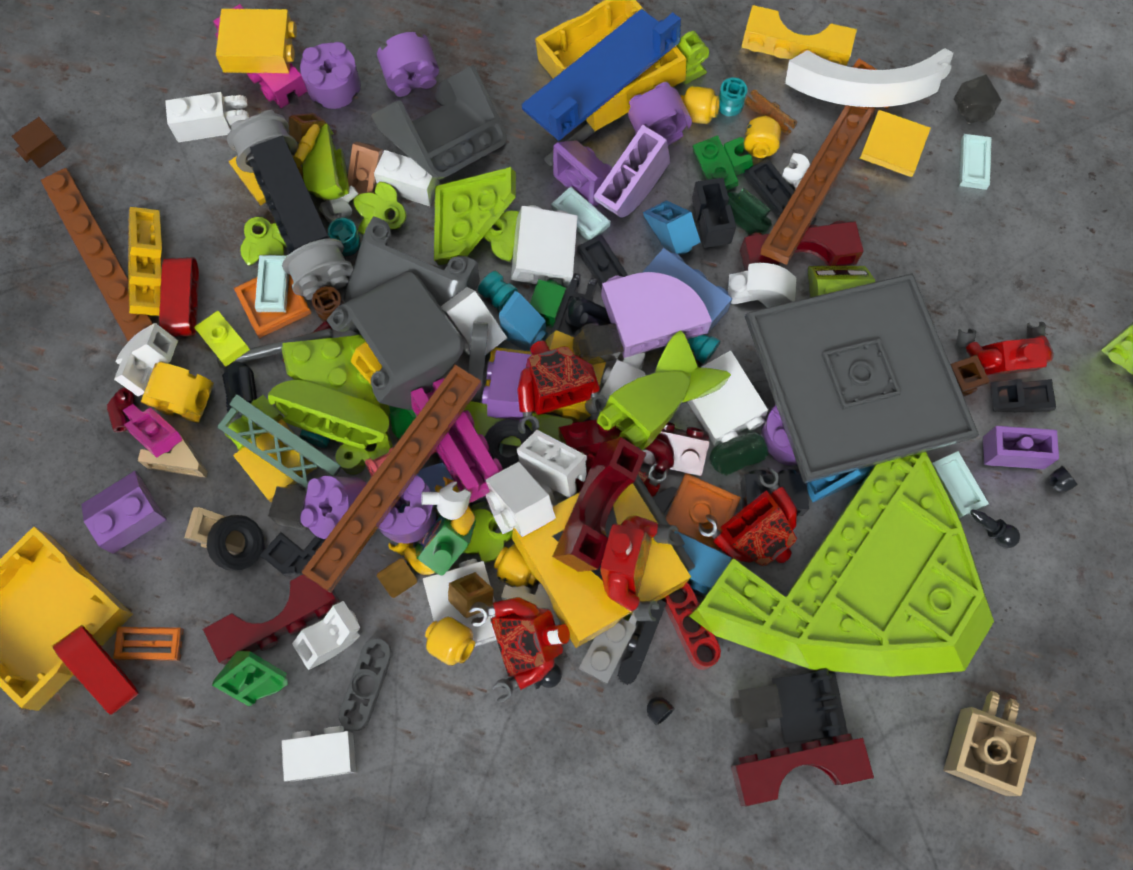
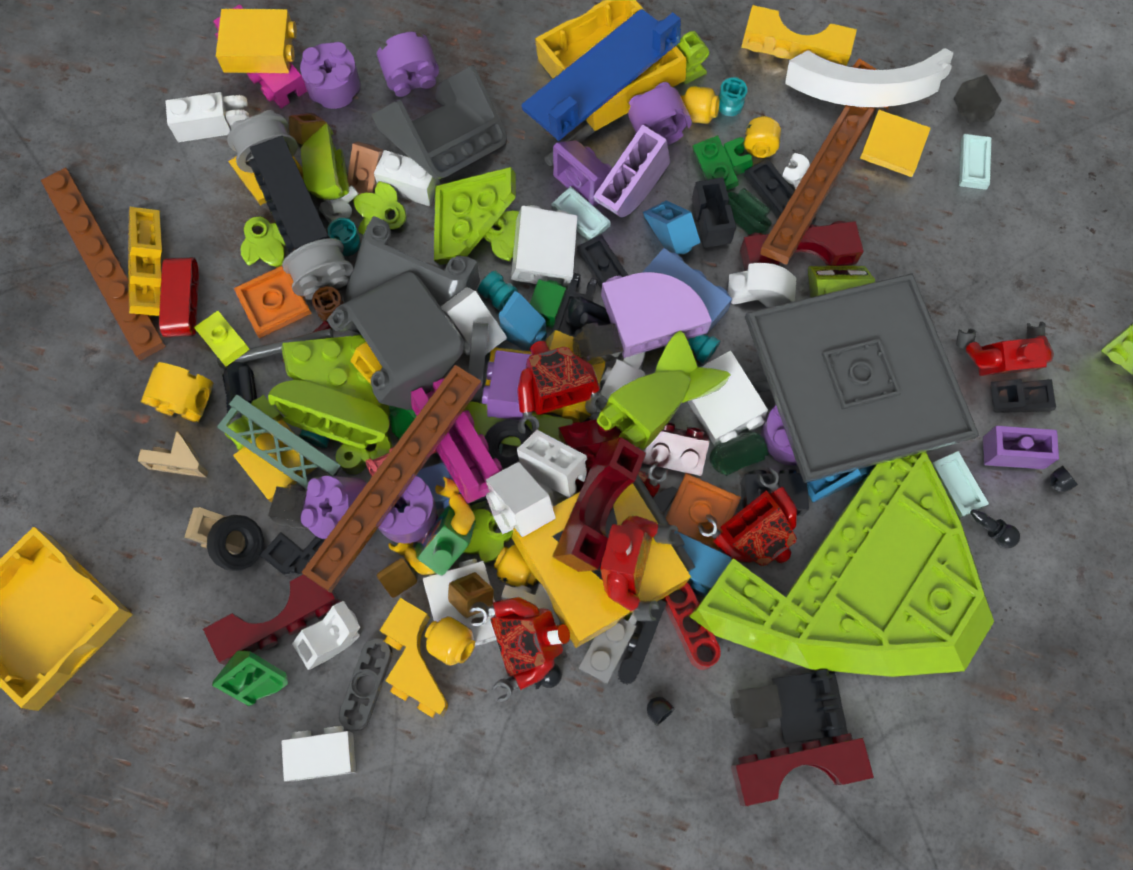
reddish brown brick [11,117,66,169] -> none
red beam [52,624,139,715] -> none
medium lavender slope [81,471,167,554] -> none
dark red arm [107,387,134,433] -> none
orange tile [113,627,184,661] -> none
white brick [114,323,178,396] -> none
dark pink hinge [123,404,183,458] -> none
light aqua tile [255,255,289,312] -> none
yellow piece [293,124,320,166] -> none
white piece [421,482,471,520] -> none
dark red arm [645,438,674,474] -> none
clear orange pin [745,90,797,136] -> none
tan hinge [943,691,1036,796] -> none
reddish brown brick [950,355,990,397] -> none
none -> yellow arch [379,598,448,718]

